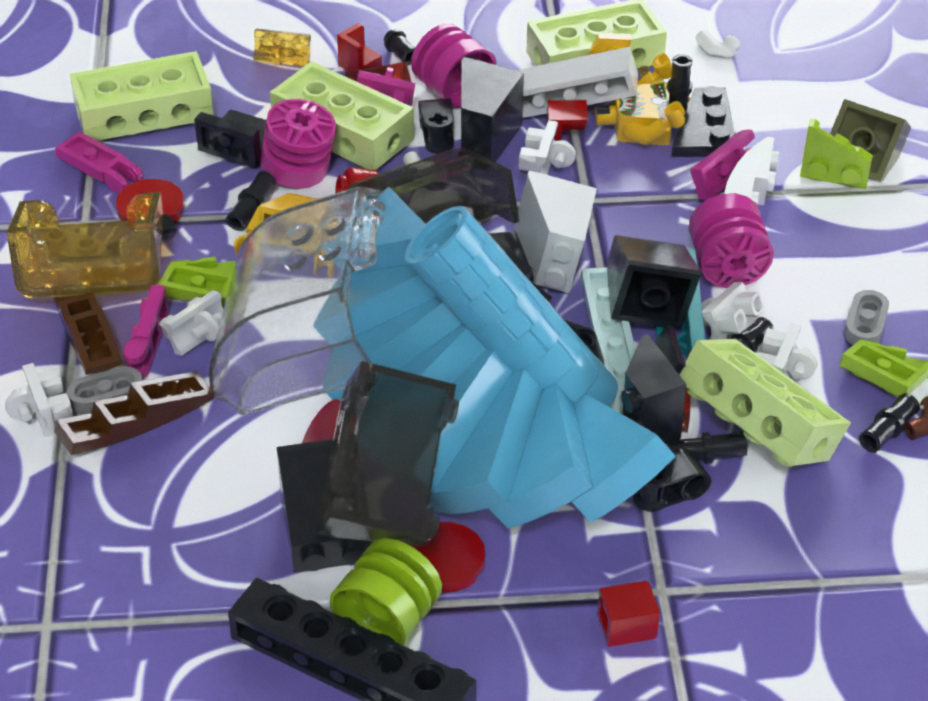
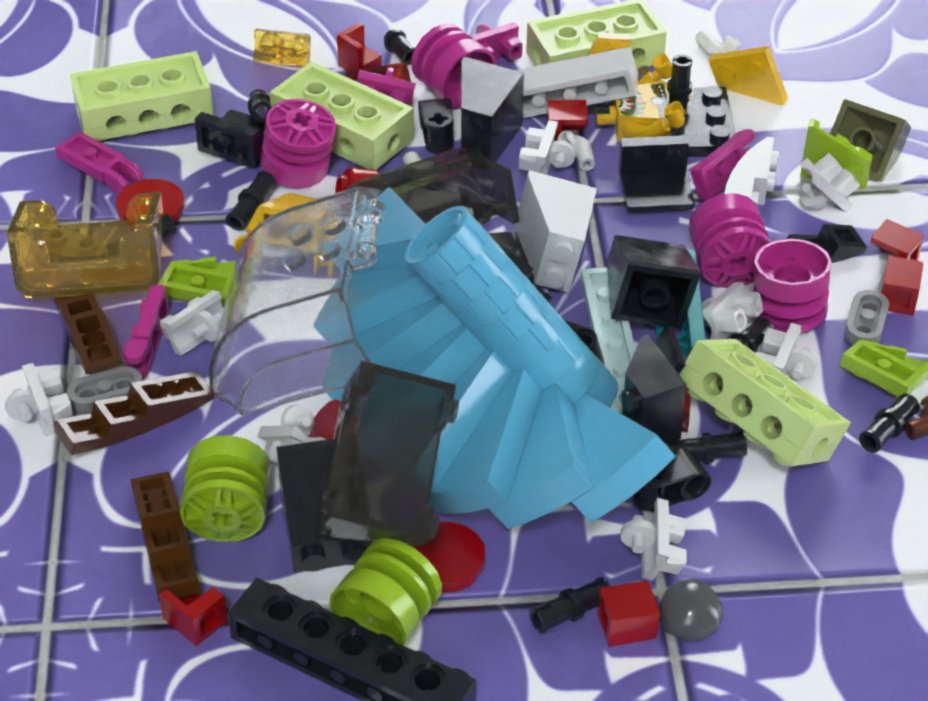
none -> reddish brown slope [130,471,200,603]
none -> red panel [159,587,228,646]
none -> lime wheel [180,435,270,542]
none -> black pin [247,89,272,123]
none -> white hips [257,405,327,467]
none -> dark pink hips [471,22,523,63]
none -> black pin [529,577,610,633]
none -> white arm [557,131,595,171]
none -> black bracket [618,135,695,213]
none -> white hips [620,498,687,581]
none -> dark grey hair [658,579,723,641]
none -> yellow wing [708,46,788,105]
none -> dark pink wheel [753,239,831,333]
none -> black slope [787,224,867,263]
none -> white hips [799,153,860,212]
none -> panel [870,219,924,261]
none -> panel [881,255,924,316]

